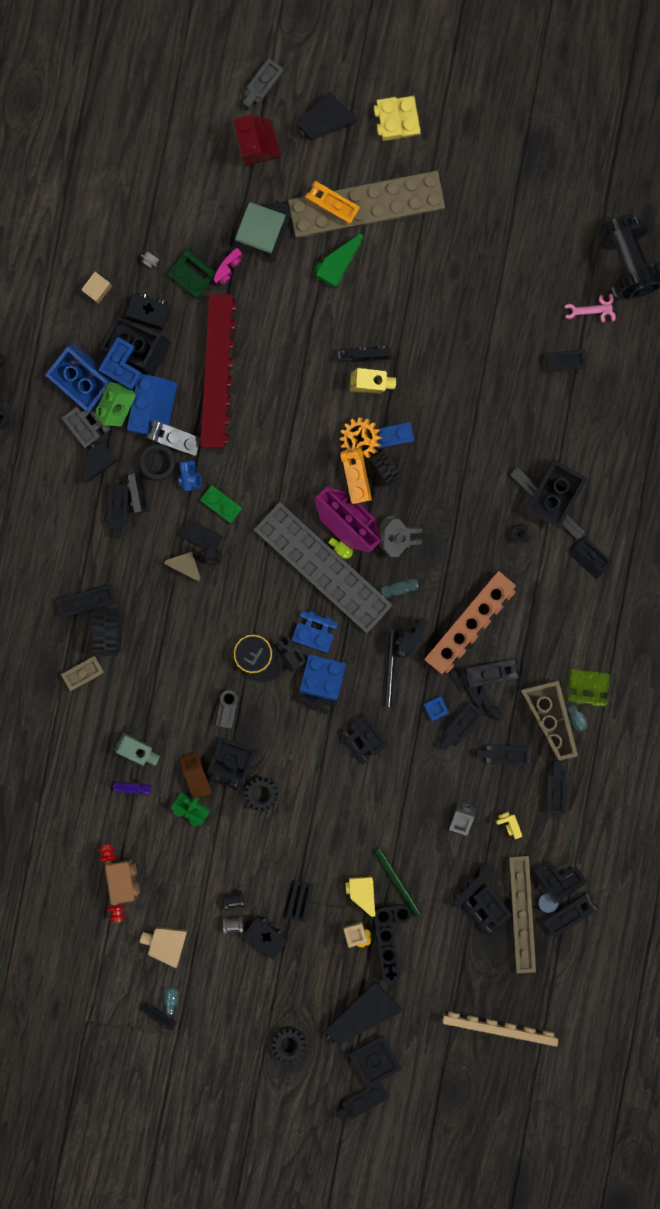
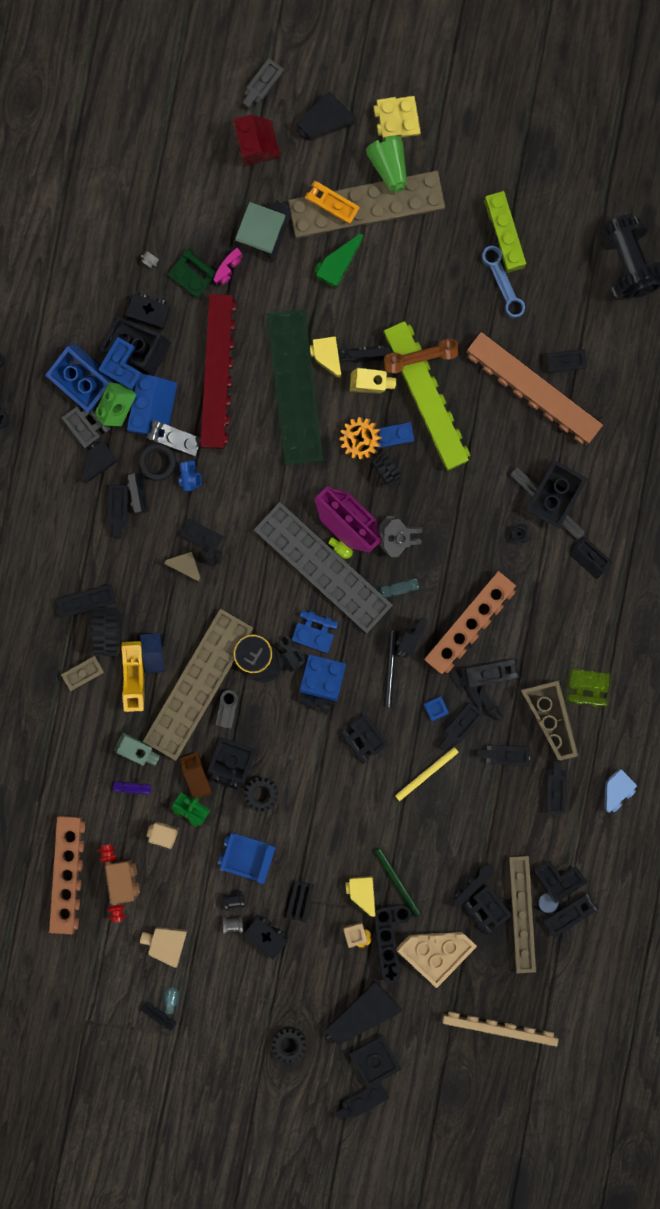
tan panel [82,272,112,304] -> none
green plate [200,485,242,524] -> none
light orange plate [341,448,372,504] -> none
dark grey bracket [449,802,476,836] -> none
light yellow bracket [495,812,522,839] -> none
bright pink bar [564,294,615,323] -> none
clear light blue cylinder [568,705,588,732] -> none
none -> nougat brick [49,816,85,934]
none -> yellow arch [121,641,144,712]
none -> dark blue slope [140,633,165,673]
none -> dark tan plate [143,609,253,761]
none -> tan brick [147,821,179,849]
none -> blue panel [218,832,276,884]
none -> clear green plate [267,309,323,466]
none -> light yellow slope [310,337,341,377]
none -> bright green cone [366,136,407,193]
none -> lime brick [384,321,470,471]
none -> dark orange piece [384,339,458,373]
none -> light yellow bar [395,747,459,801]
none -> tan plate [396,932,477,988]
none -> nougat brick [466,332,603,445]
none -> medium blue piece [482,246,525,319]
none -> lime arch [484,191,526,273]
none -> light blue slope [605,769,637,813]

